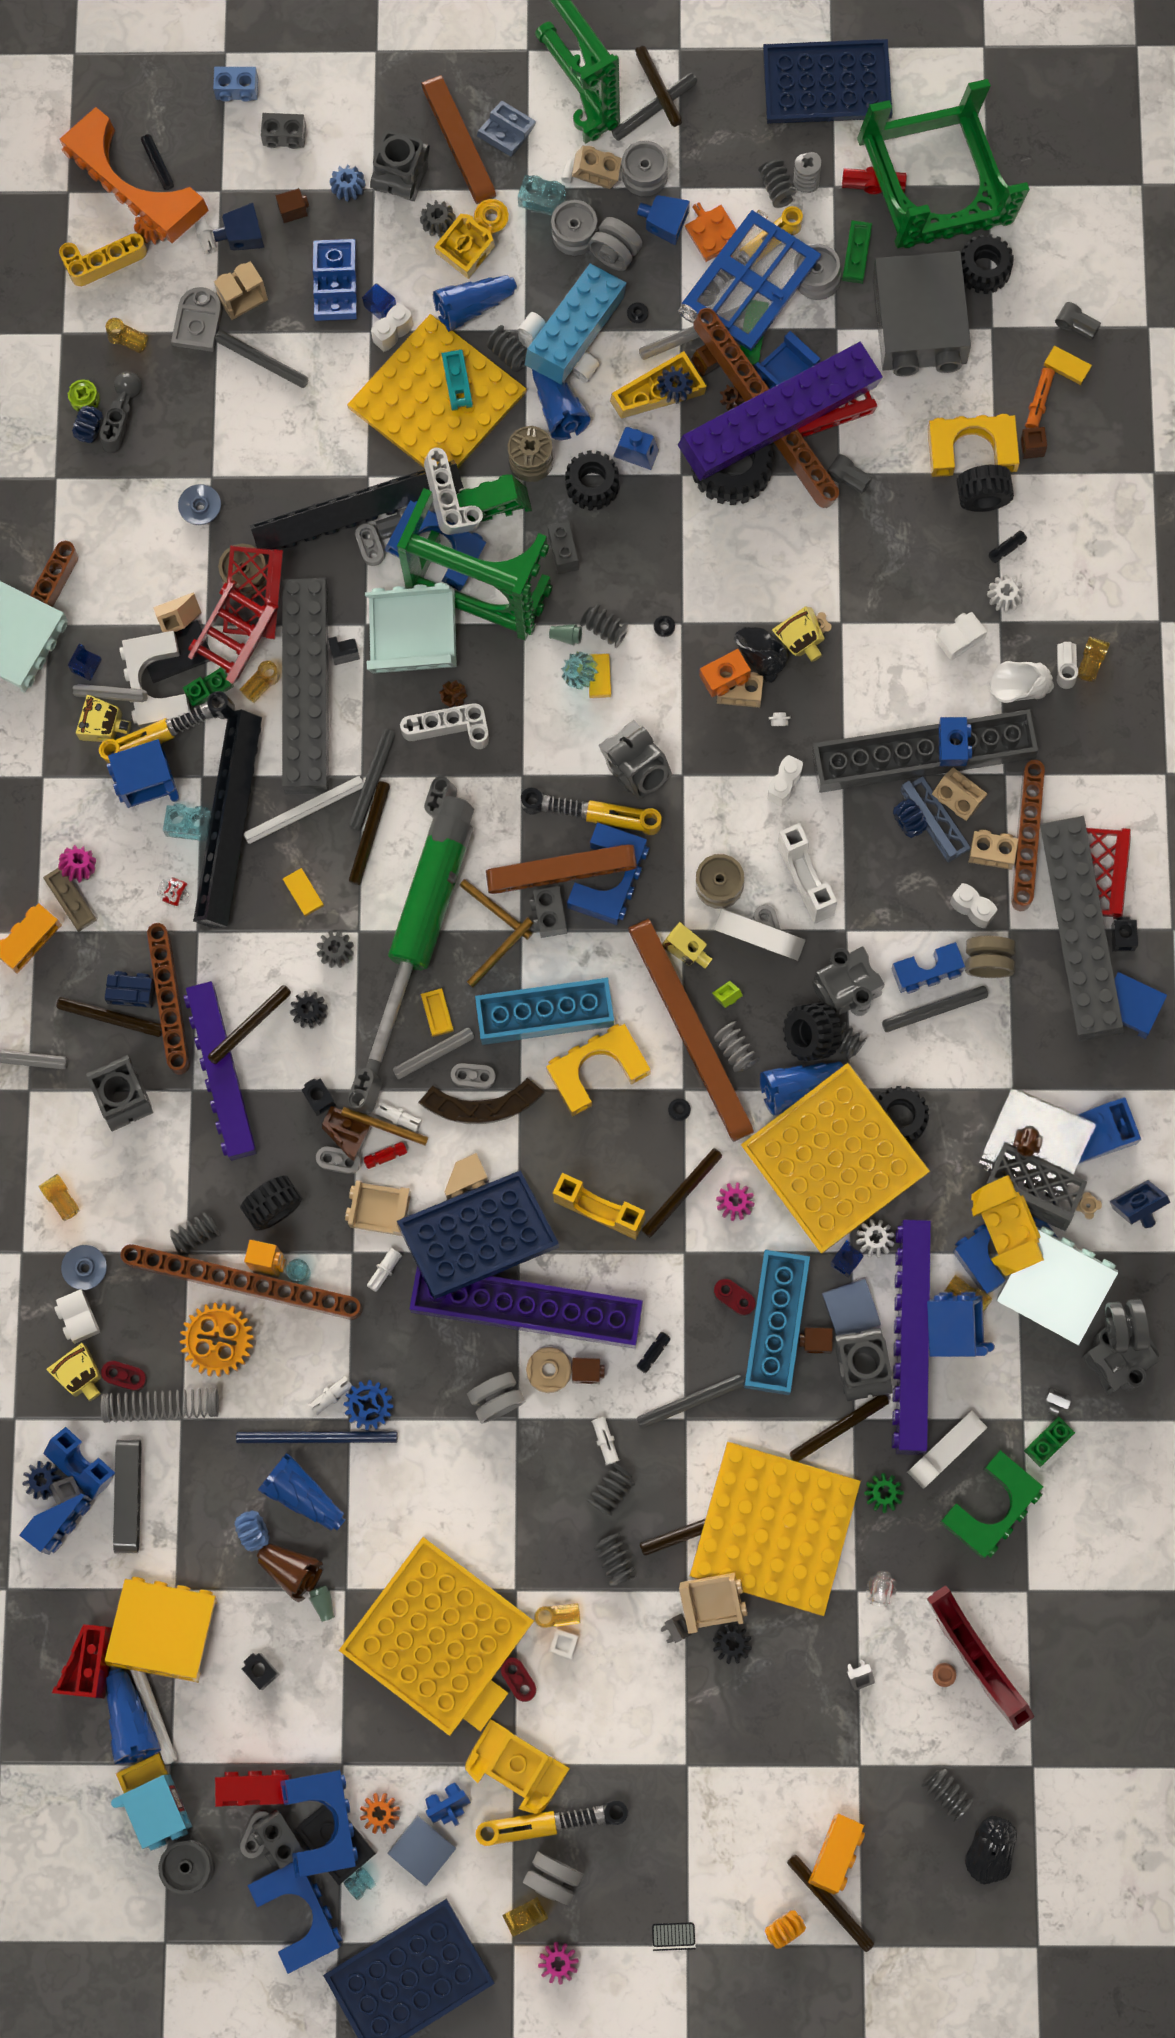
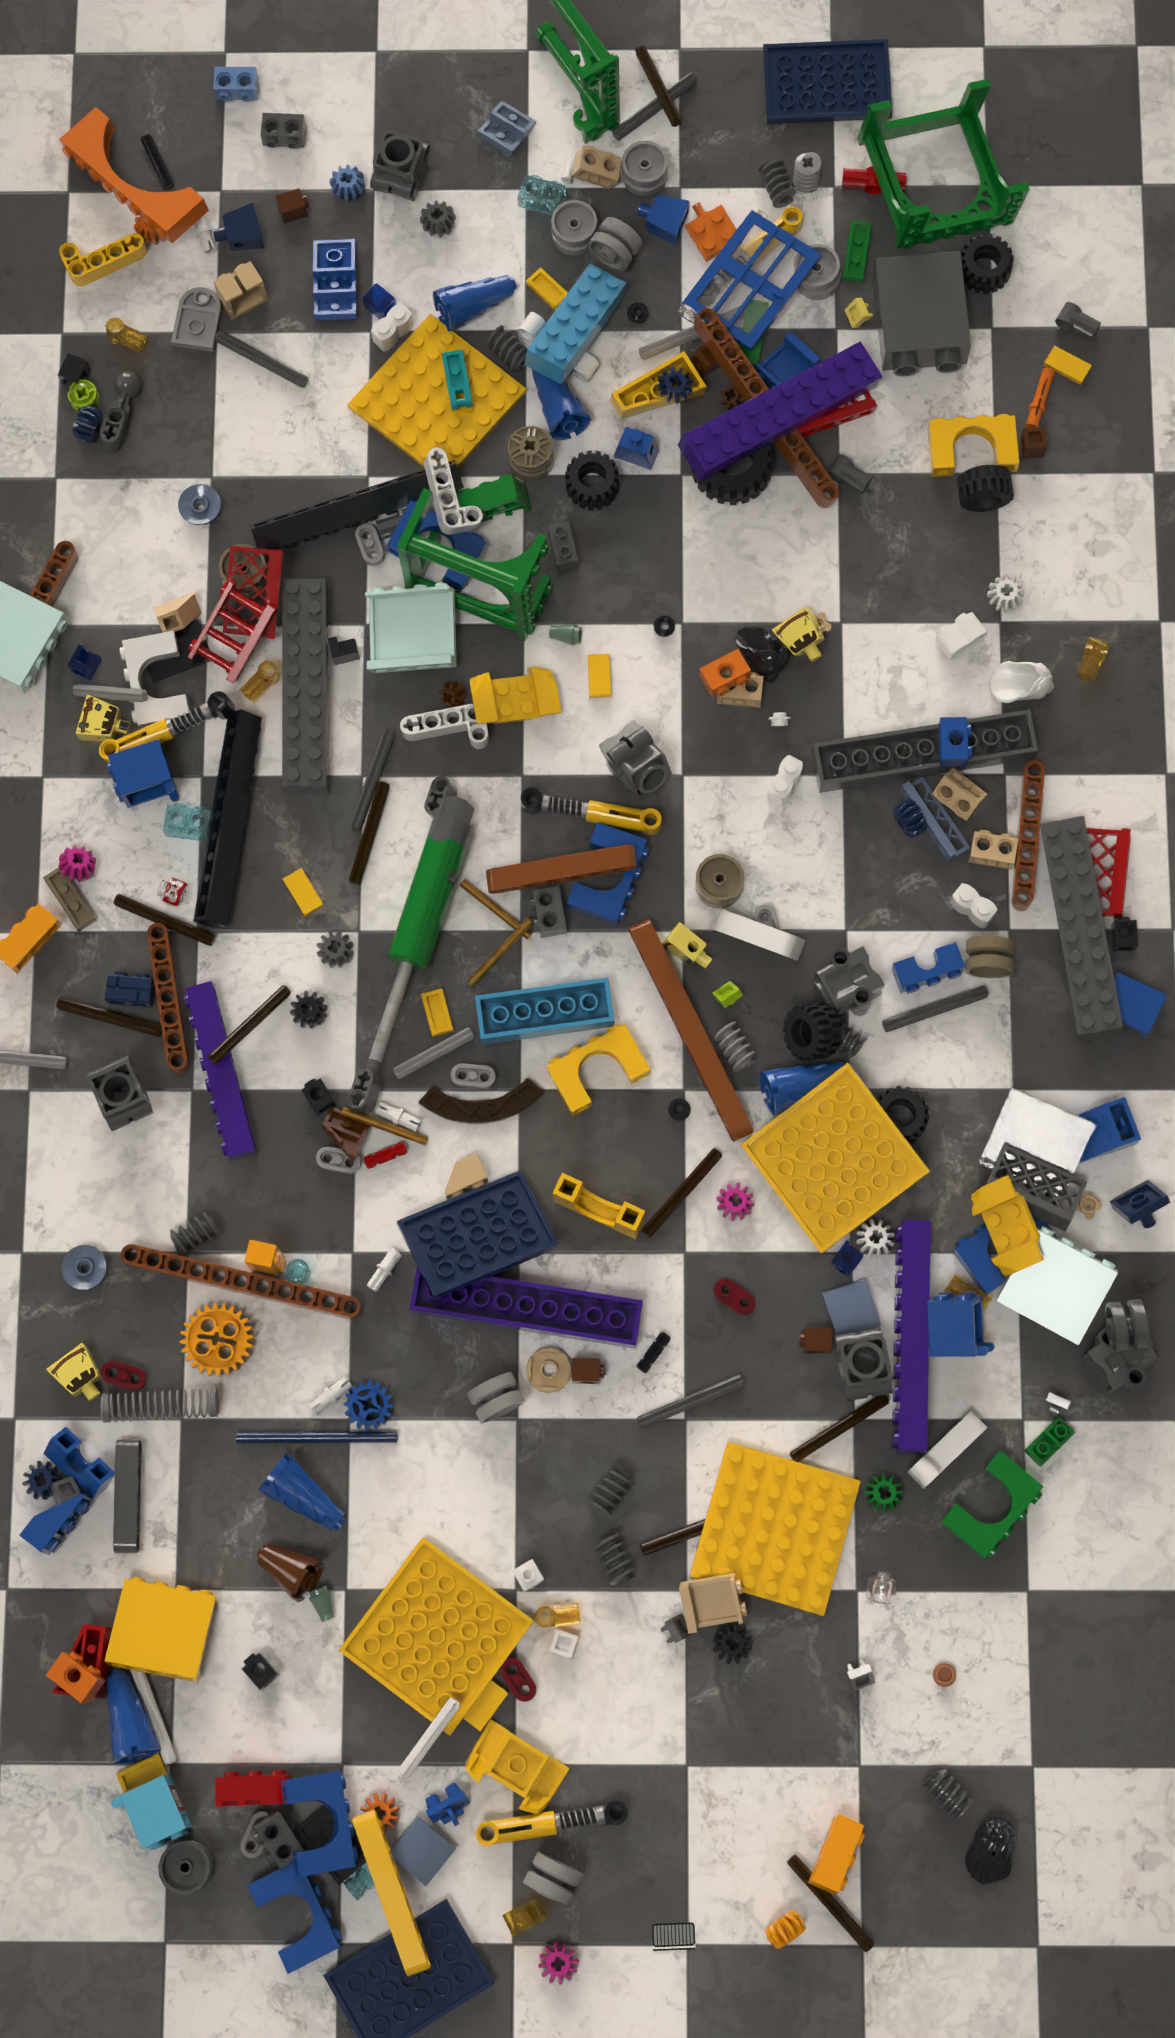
clear yellow piece [38,1174,80,1221] -> none
white brick [54,1289,100,1344] -> none
green slope [183,667,234,707] -> none
medium blue gear [235,1510,270,1552] -> none
black tyre [240,1175,303,1231] -> none
white axle [244,776,364,844] -> none
tan panel [345,1180,411,1236] -> none
dark orange beam [421,75,496,204] -> none
yellow brick [434,199,509,279] -> none
clear light blue gear [561,651,599,690] -> none
dark grey piece [580,604,628,648] -> none
white pin [591,1417,620,1465] -> none
dark azure brick [744,1250,810,1395] -> none
white arch [777,823,837,924] -> none
dark red arch [927,1585,1034,1731] -> none
black axle [988,531,1027,563] -> none
reddish brown gear [1013,1128,1043,1156] -> none
white piece [1057,642,1078,689] -> none
none -> orange brick [46,1651,105,1704]
none -> black panel [57,353,91,384]
none -> dark brown axle [113,894,215,946]
none -> yellow beam [352,1809,431,1977]
none -> white axle [399,1698,461,1778]
none -> yellow piece [470,667,562,724]
none -> white brick [512,1559,545,1592]
none -> yellow tile [526,267,568,311]
none -> light yellow tile [844,298,873,328]

